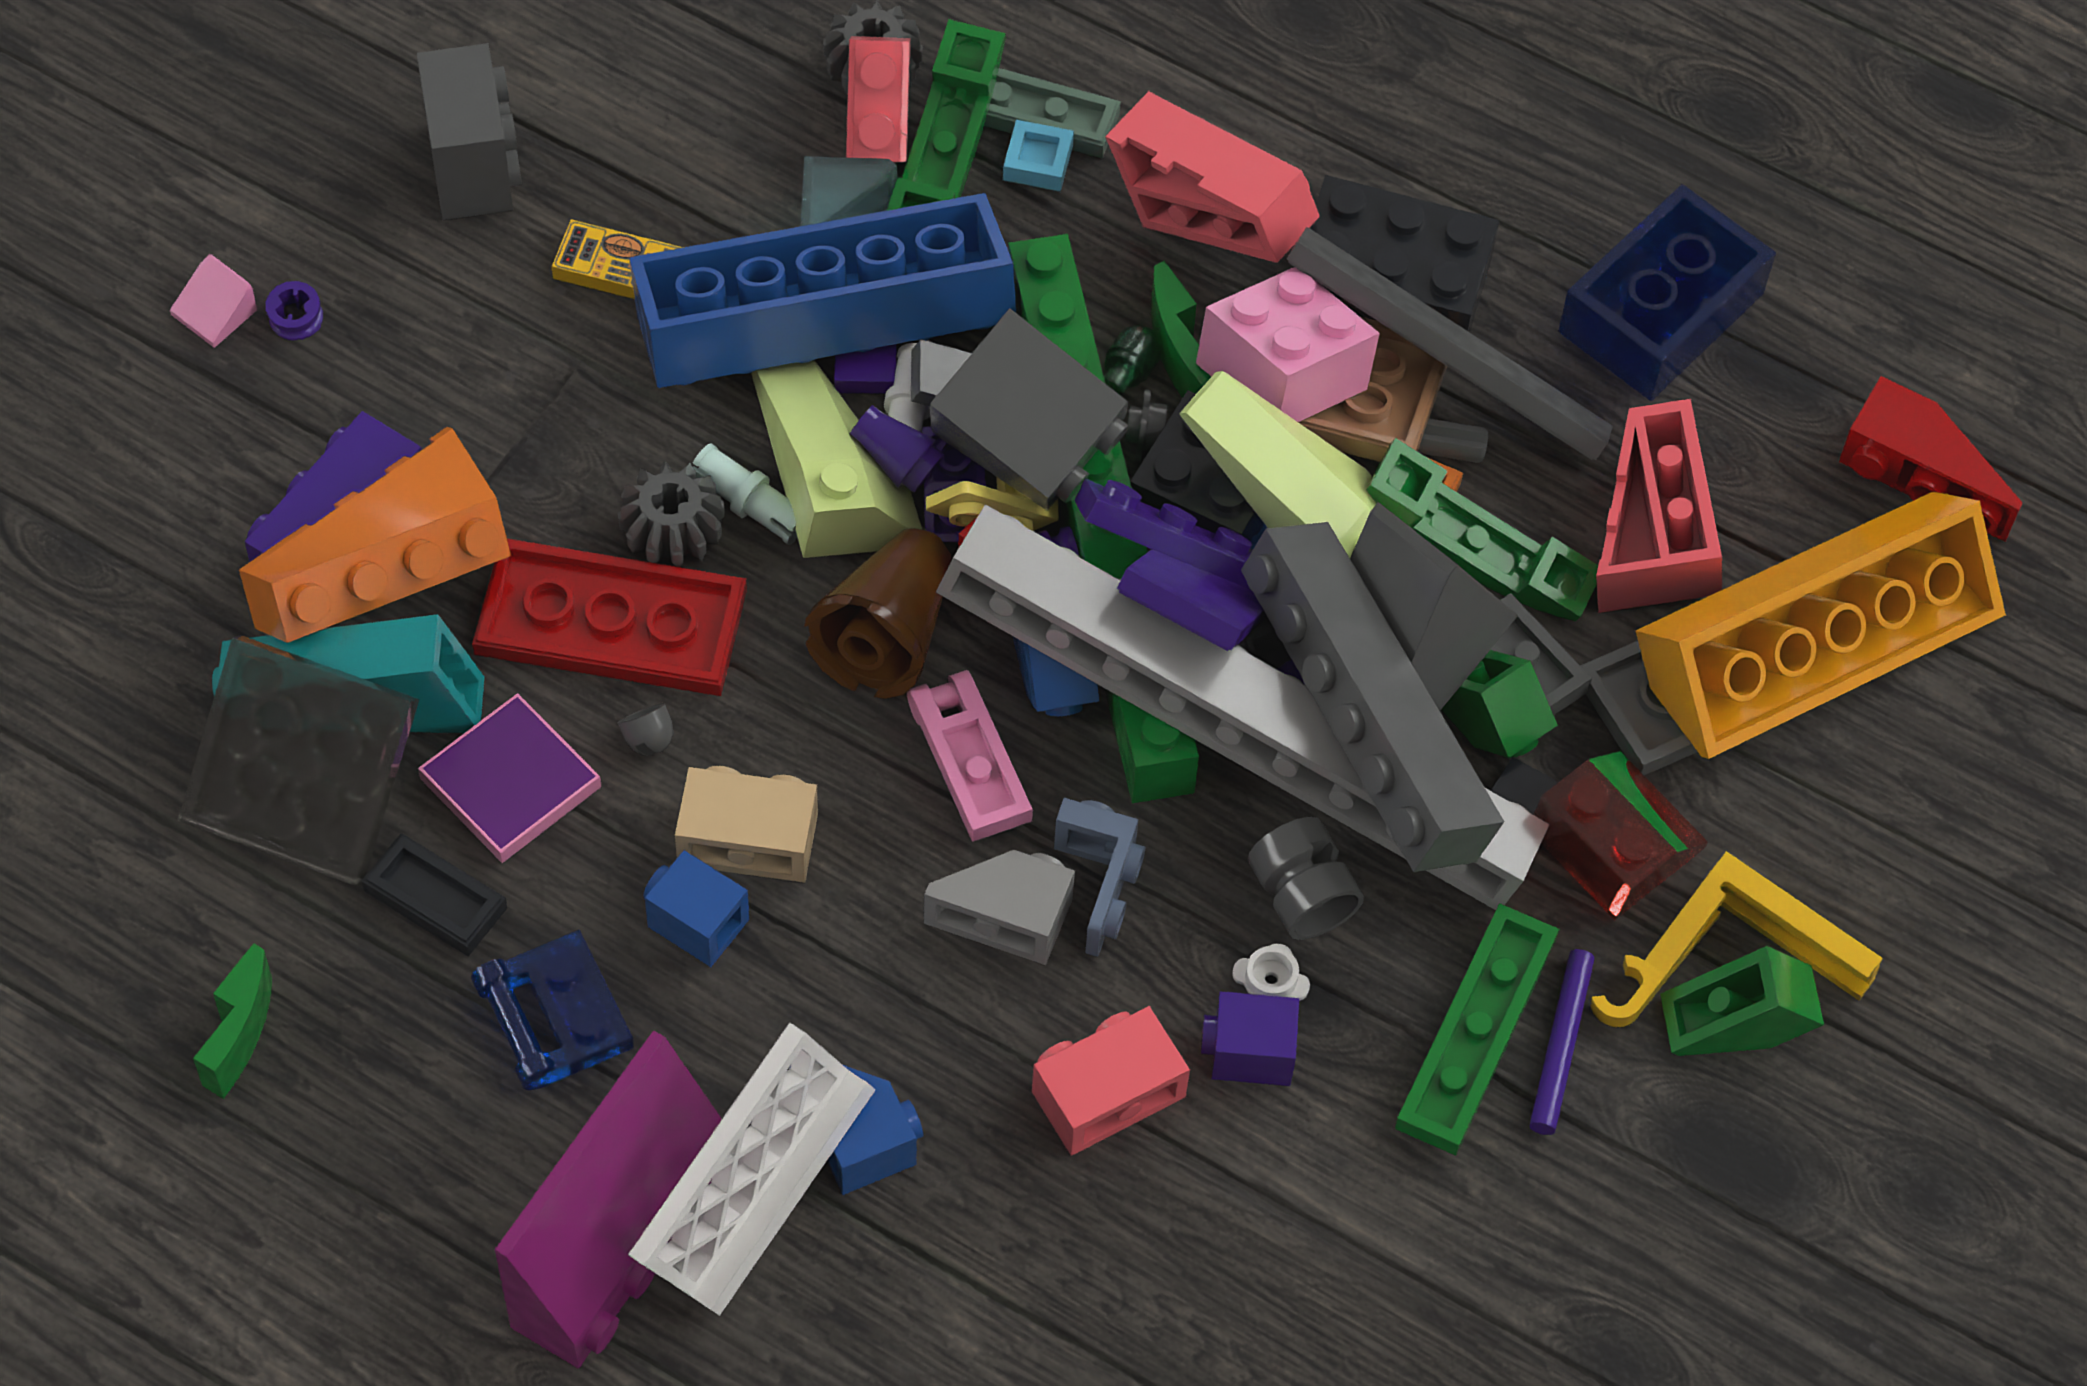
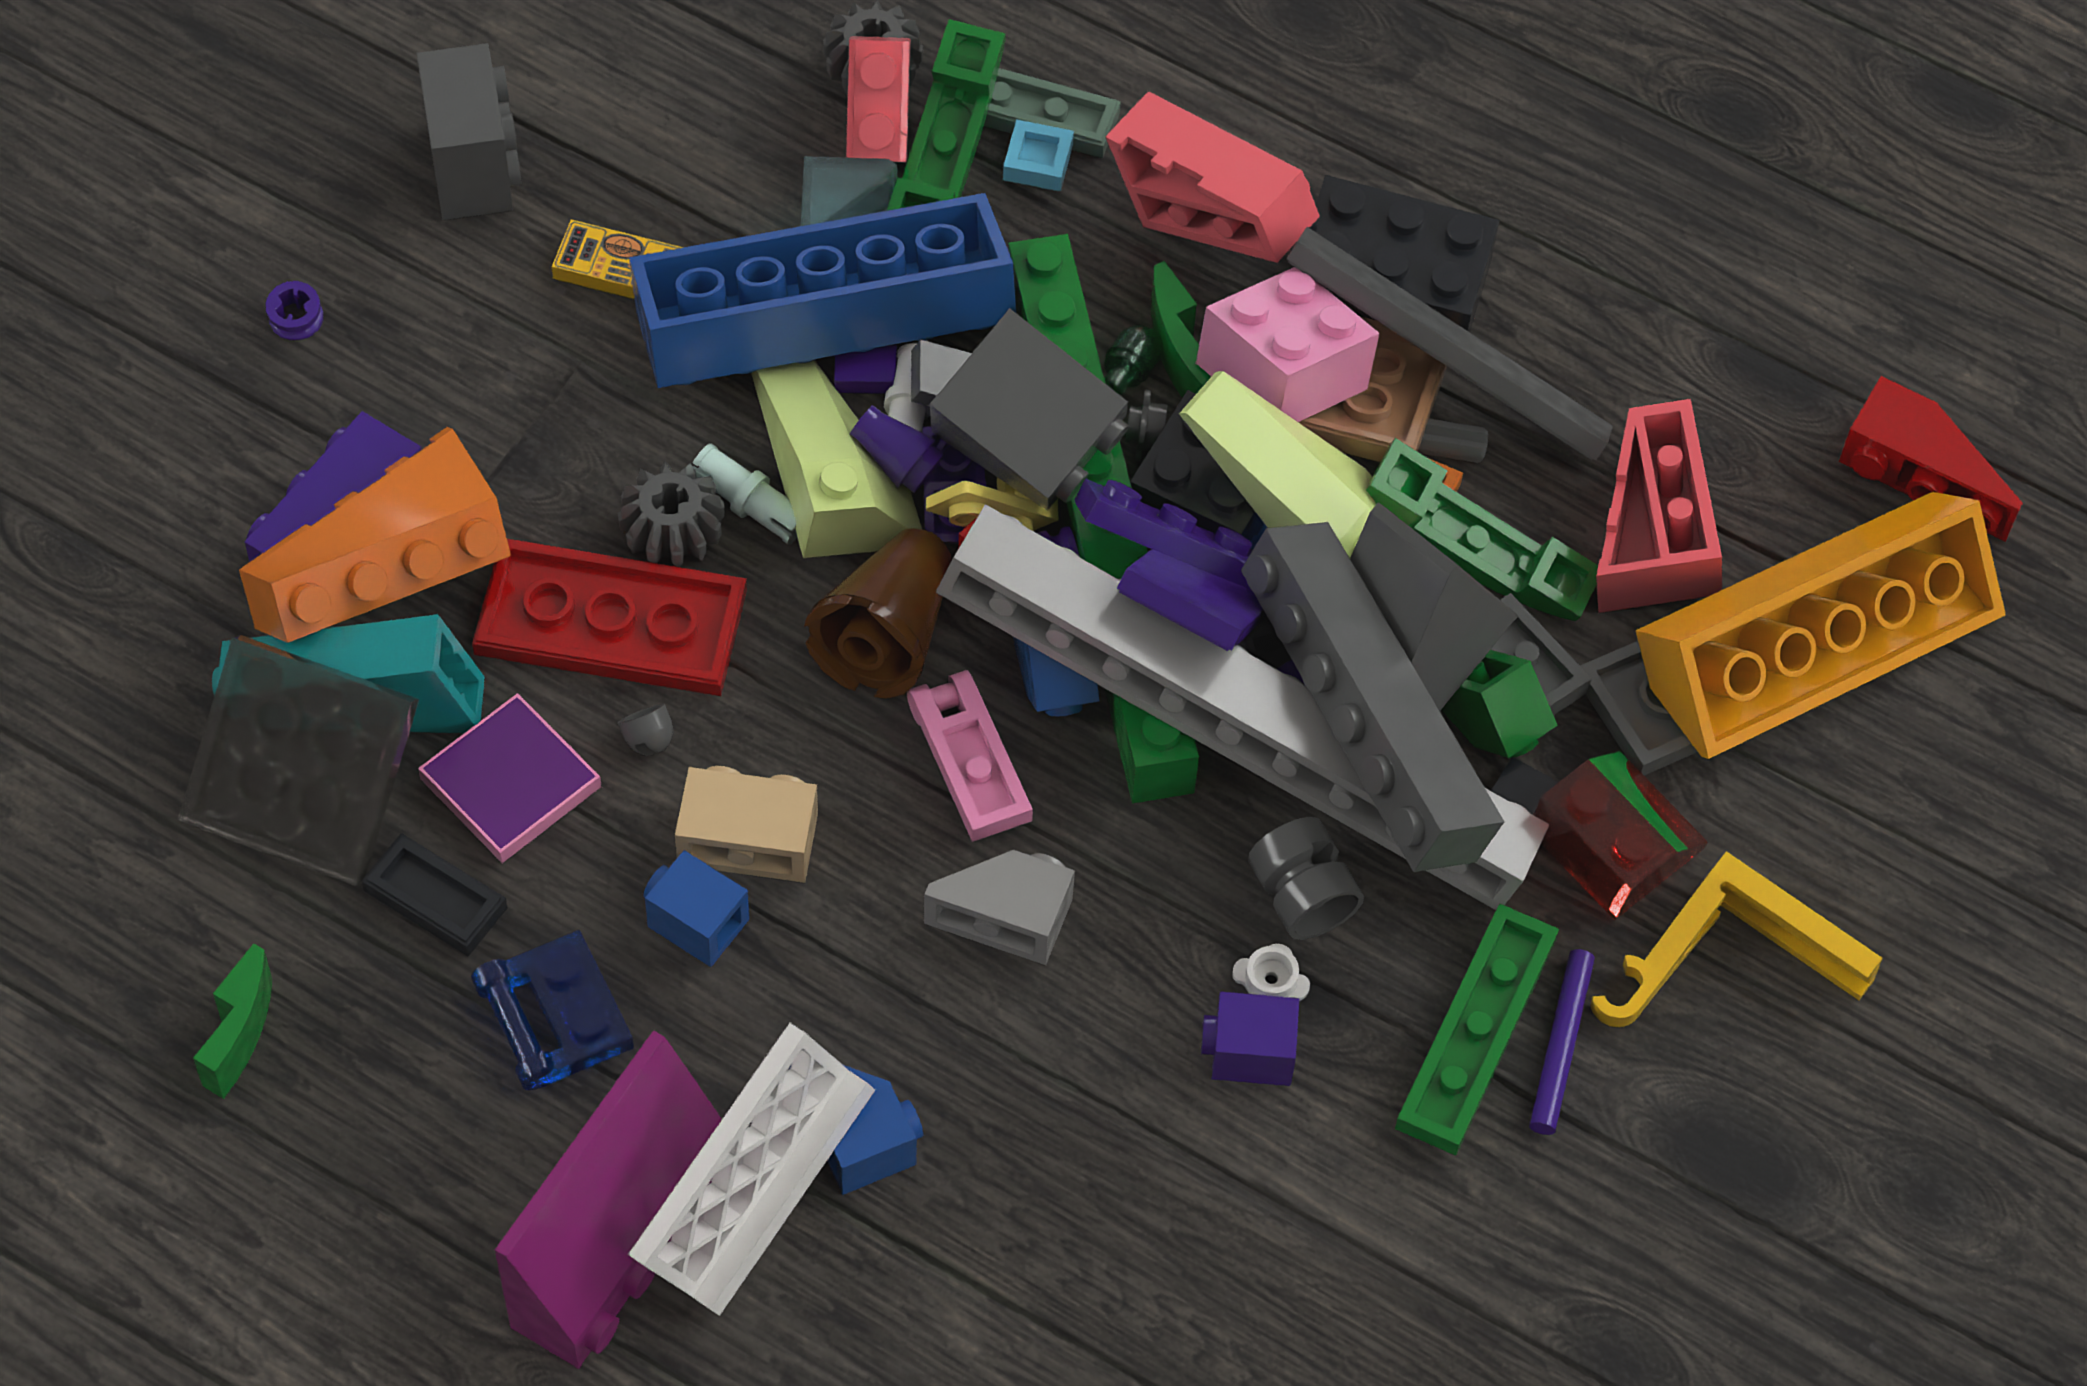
bright pink slope [170,254,257,348] -> none
coral brick [1032,1006,1190,1156] -> none
sand blue bracket [1054,798,1146,957] -> none
clear blue brick [1558,184,1776,401] -> none
green slope [1660,946,1824,1056] -> none

